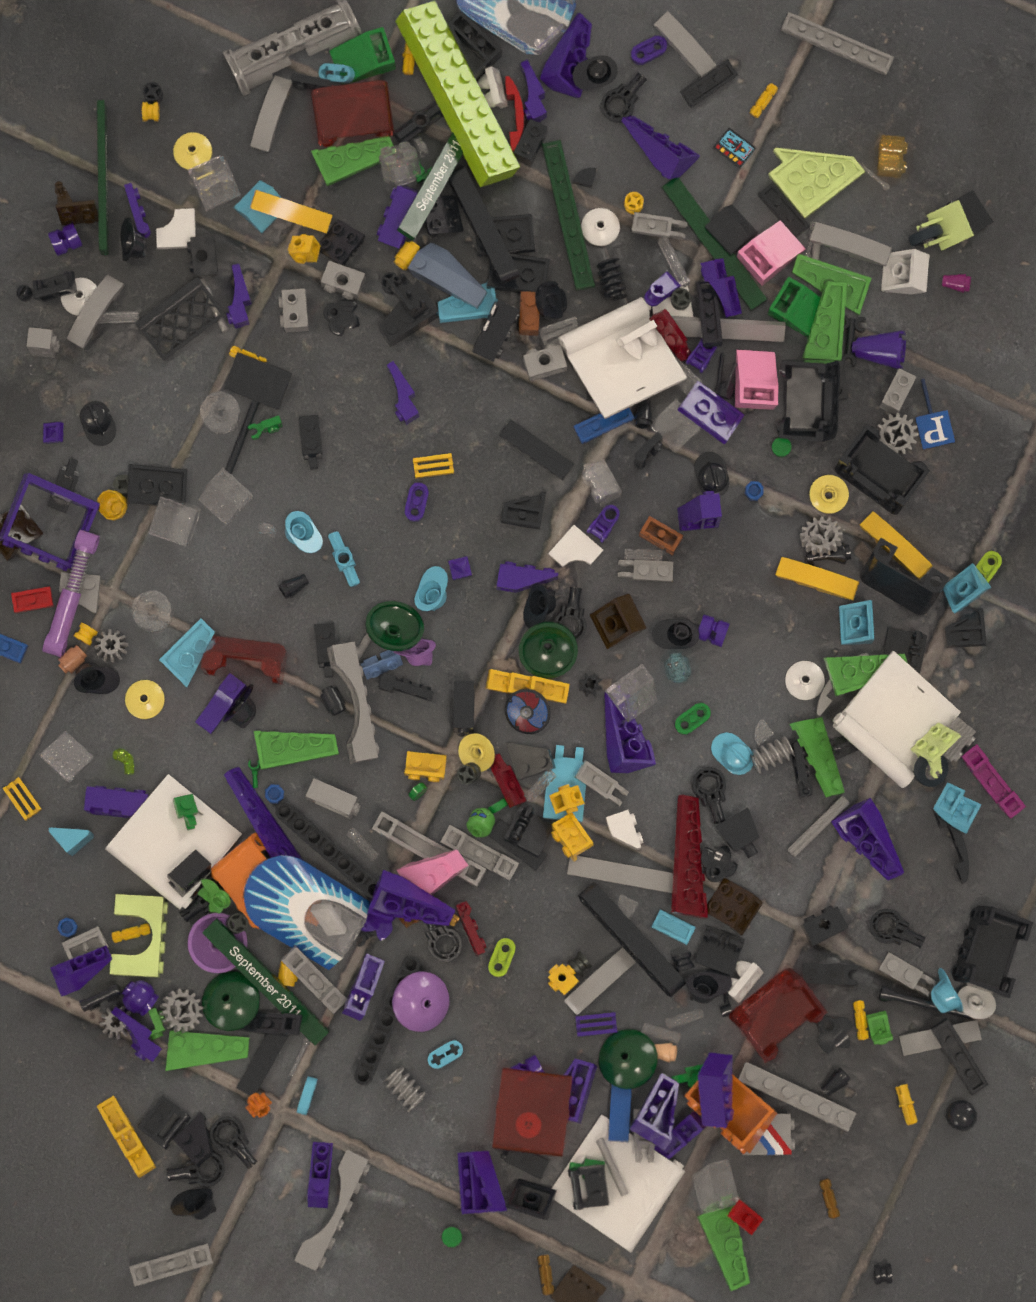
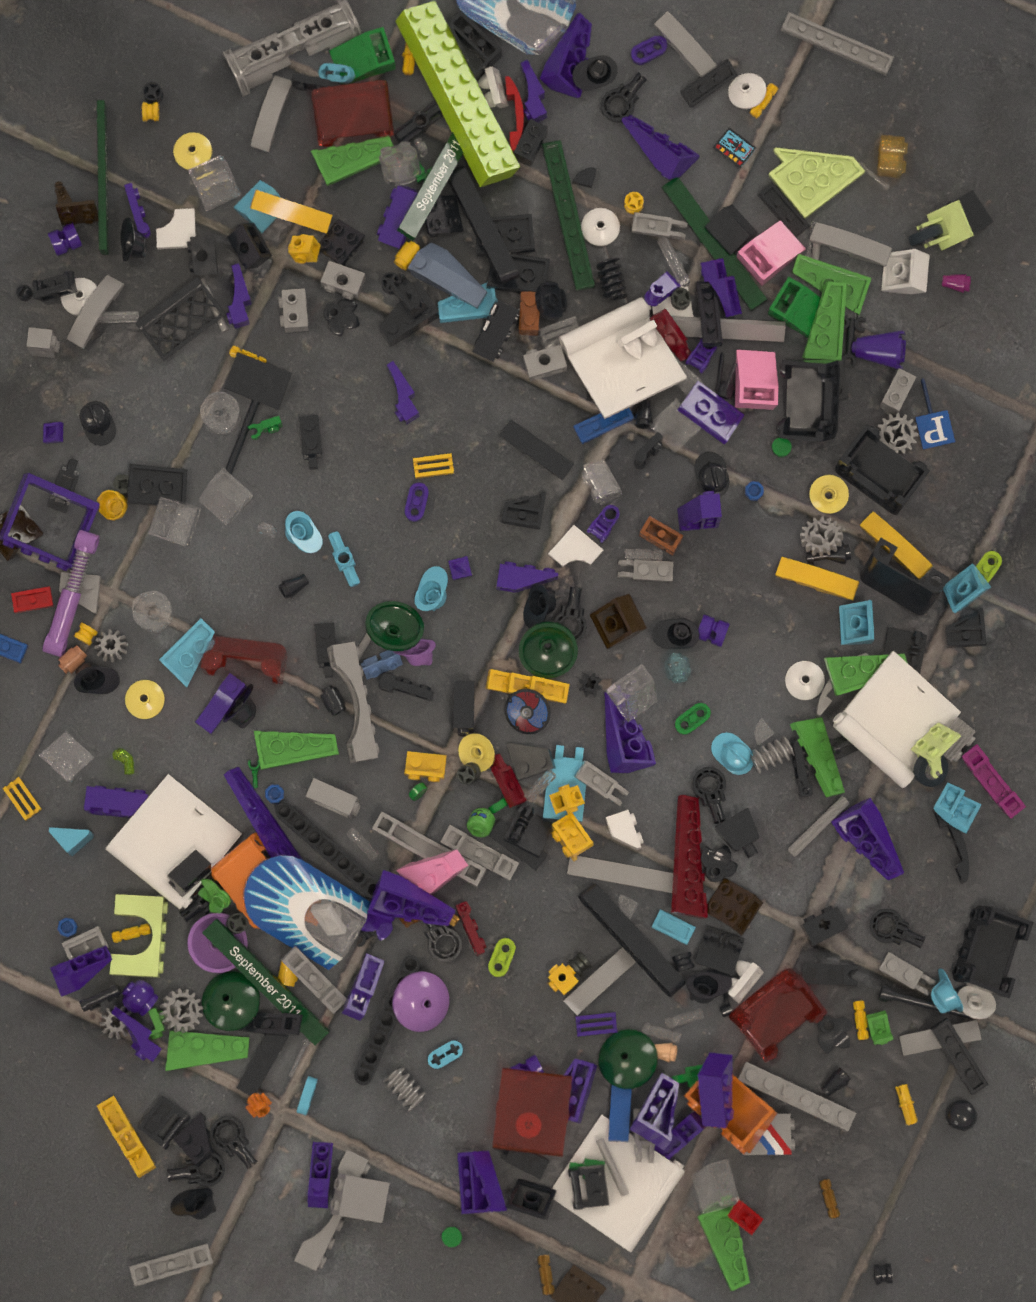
green plate [173,794,198,830] -> none
none -> black brick [228,223,272,270]
none -> light grey panel [330,1174,390,1223]
none -> white dish [728,73,766,109]

